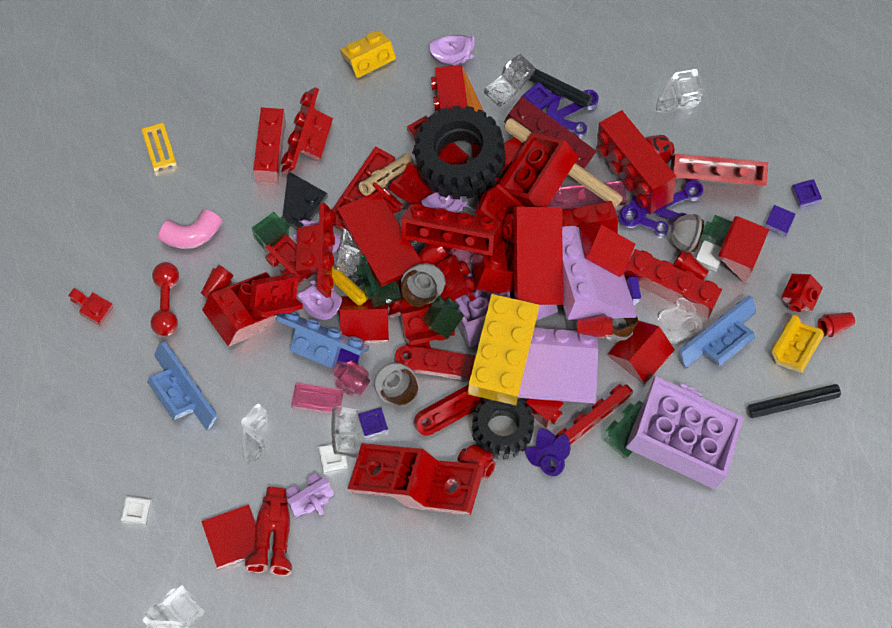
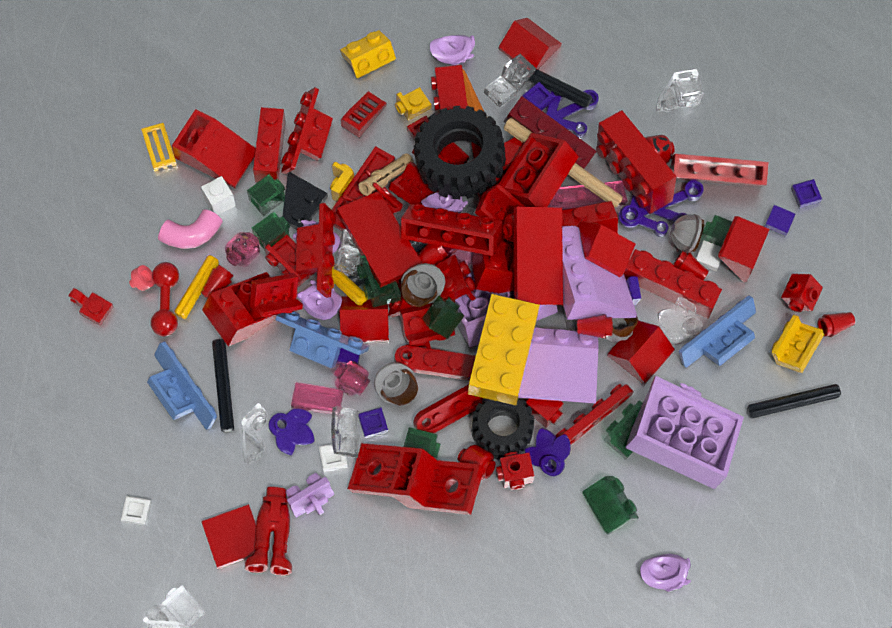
none -> coral tile [129,265,155,291]
none -> red slope [172,109,256,188]
none -> yellow axle [174,255,219,319]
none -> white brick [201,176,235,215]
none -> black axle [212,339,234,432]
none -> clear pink head [225,232,260,267]
none -> clear green brick [247,174,285,217]
none -> dark purple plate [268,409,315,456]
none -> yellow bracket [330,162,354,202]
none -> red slope [341,91,387,138]
none -> yellow bracket [395,87,432,121]
none -> clear green brick [403,427,441,458]
none -> red brick [496,452,534,490]
none -> red slope [498,18,562,70]
none -> clear green bracket [582,476,639,535]
none -> lavender hat [640,554,691,592]

